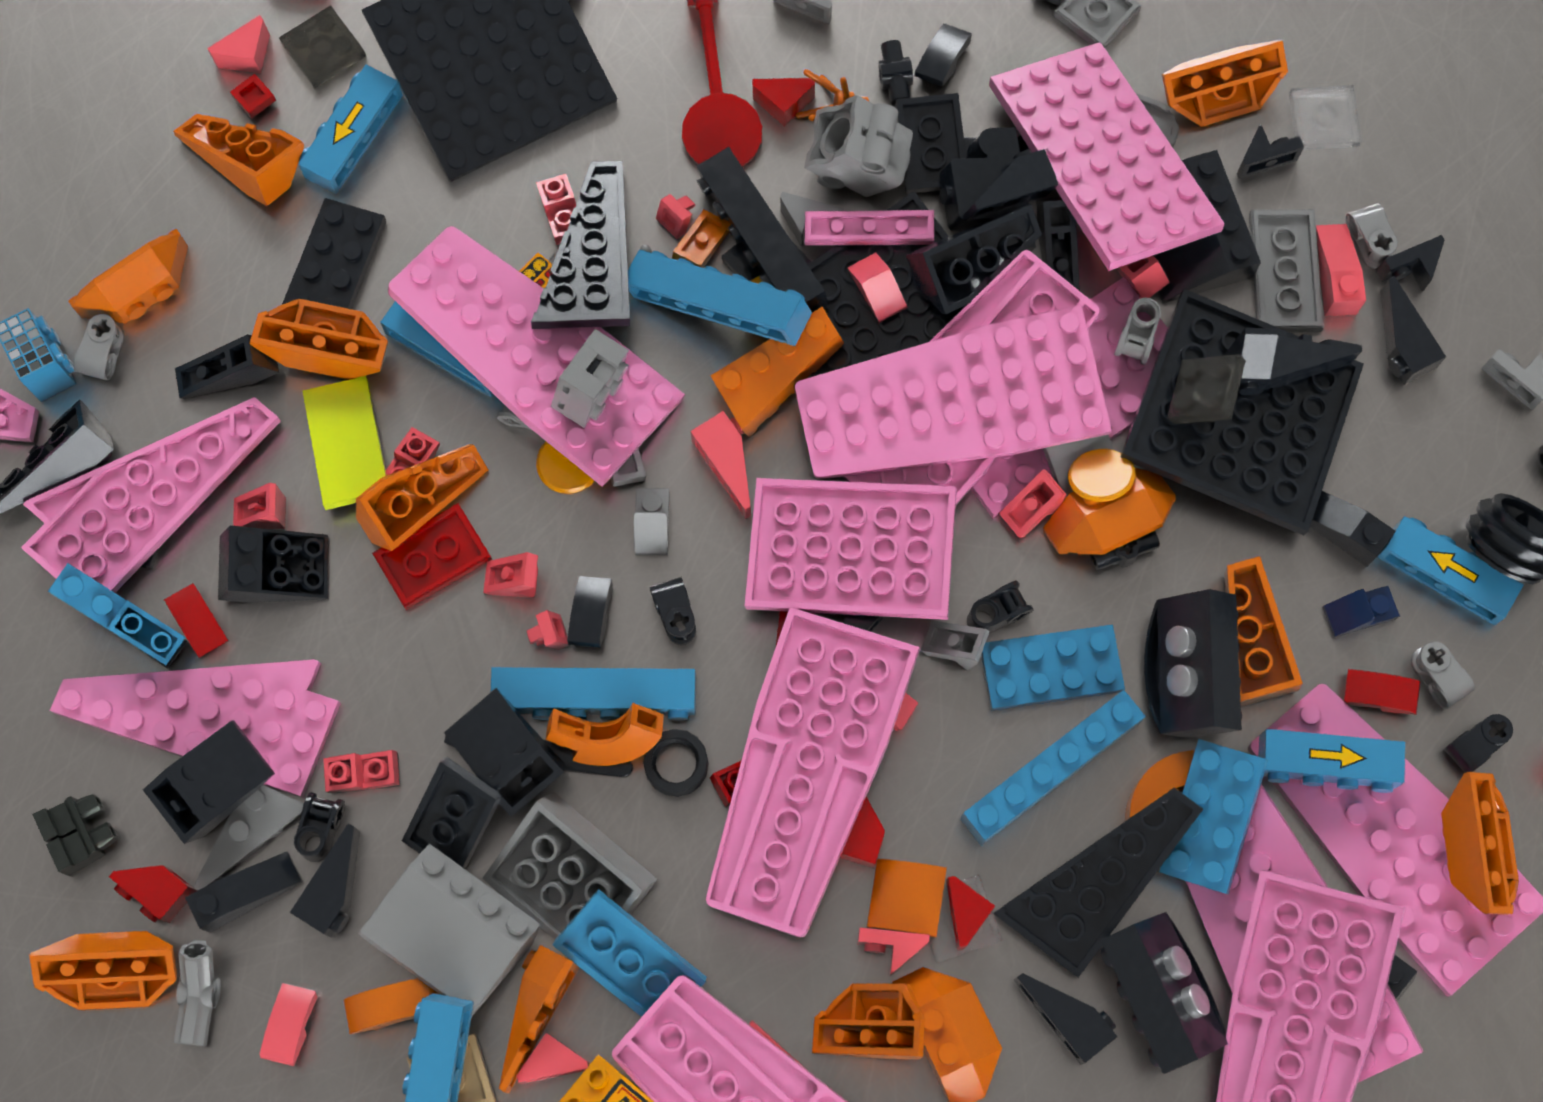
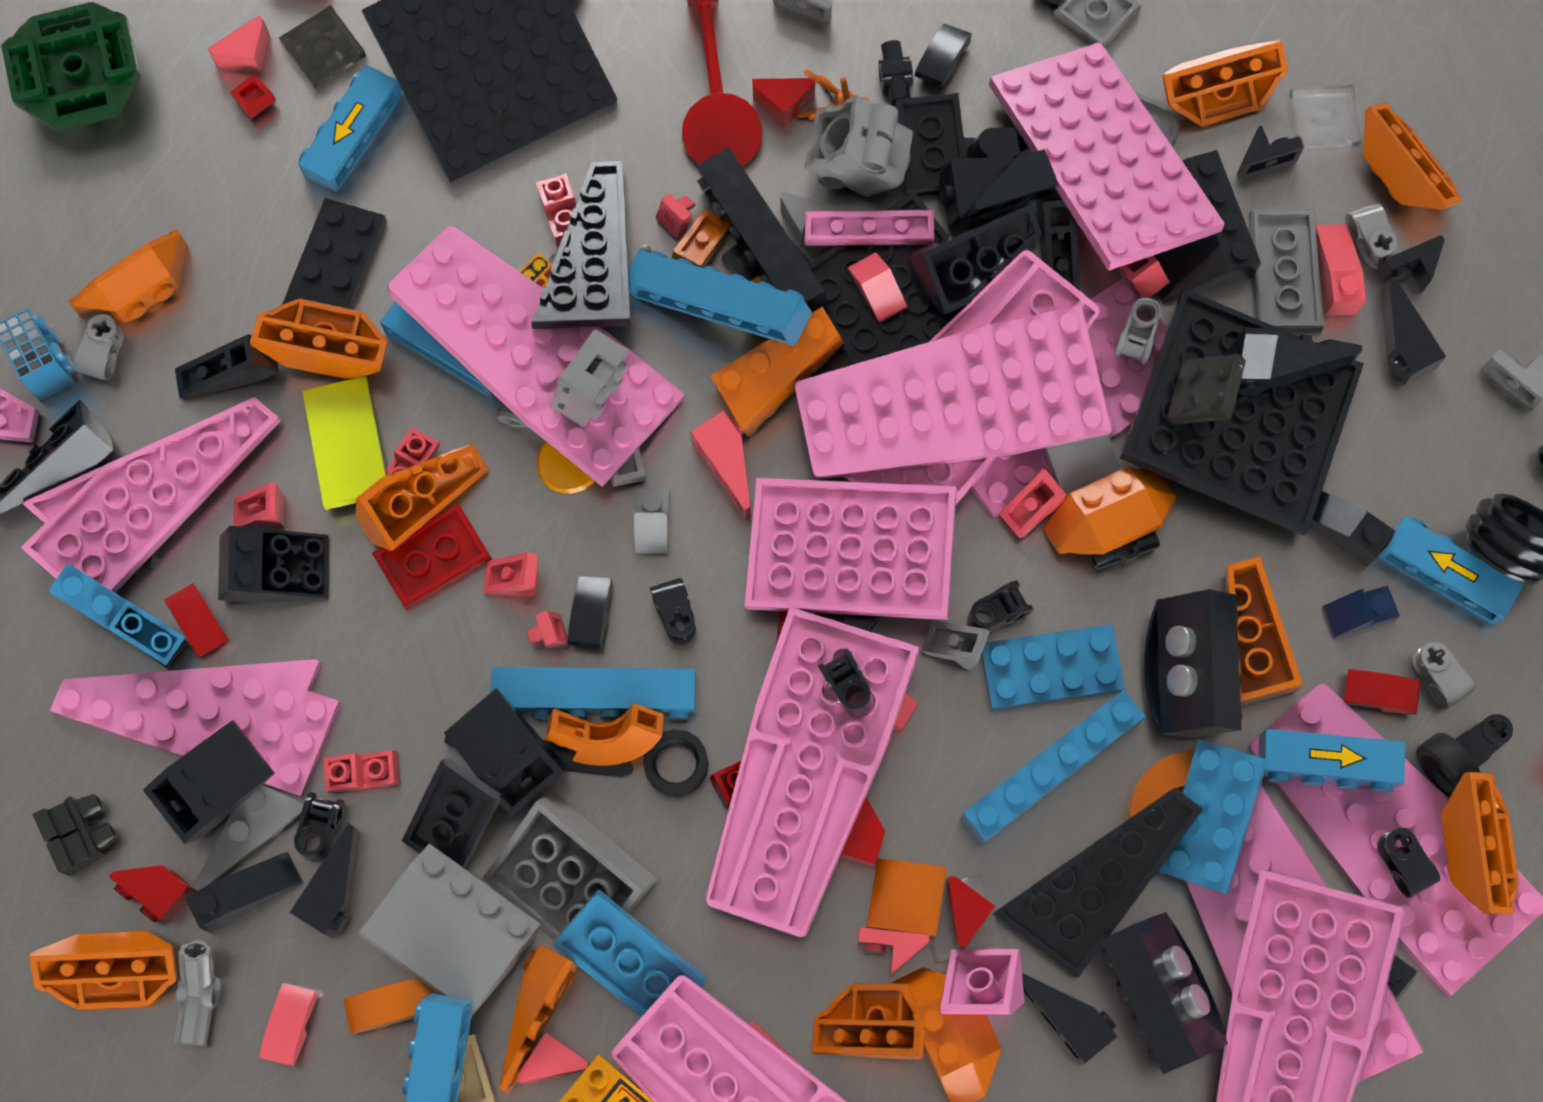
orange wedge [174,114,304,206] -> none
light orange piece [1068,448,1135,502] -> none
none -> dark green piece [1,2,141,132]
none -> black piece [817,648,874,718]
none -> bright pink slope [940,949,1025,1014]
none -> orange wedge [1363,102,1462,210]
none -> black piece [1377,828,1440,899]
none -> black tyre [1416,732,1481,797]

